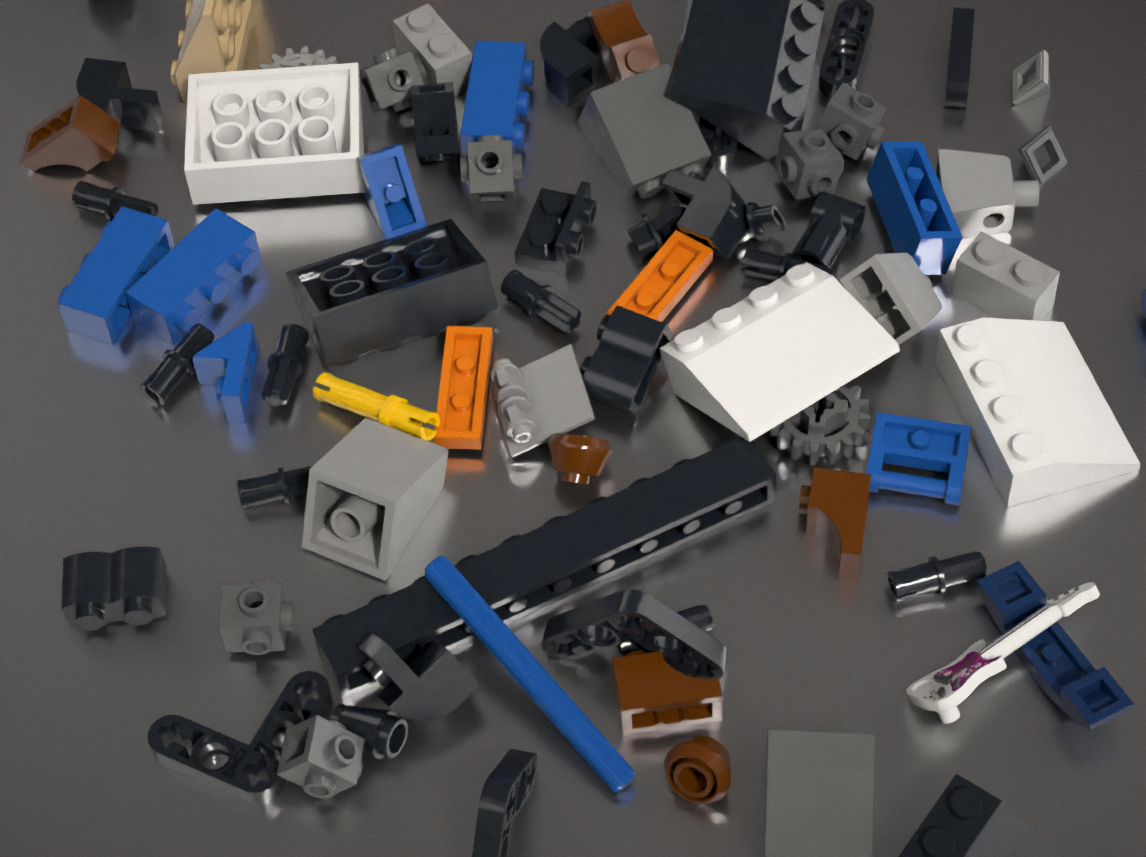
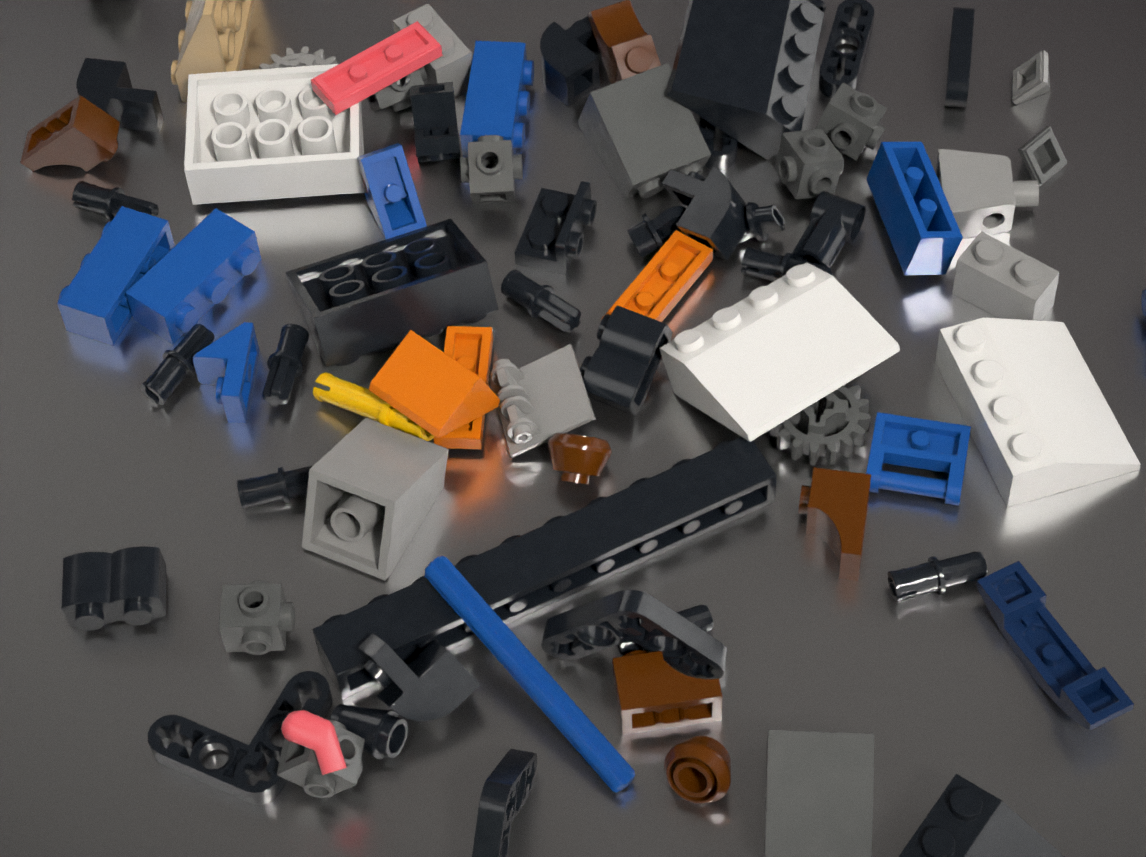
light grey torso [839,253,942,345] -> none
white piece [906,582,1100,724] -> none
none -> coral arm [281,710,347,775]
none -> coral tile [311,21,443,115]
none -> orange slope [369,330,500,438]

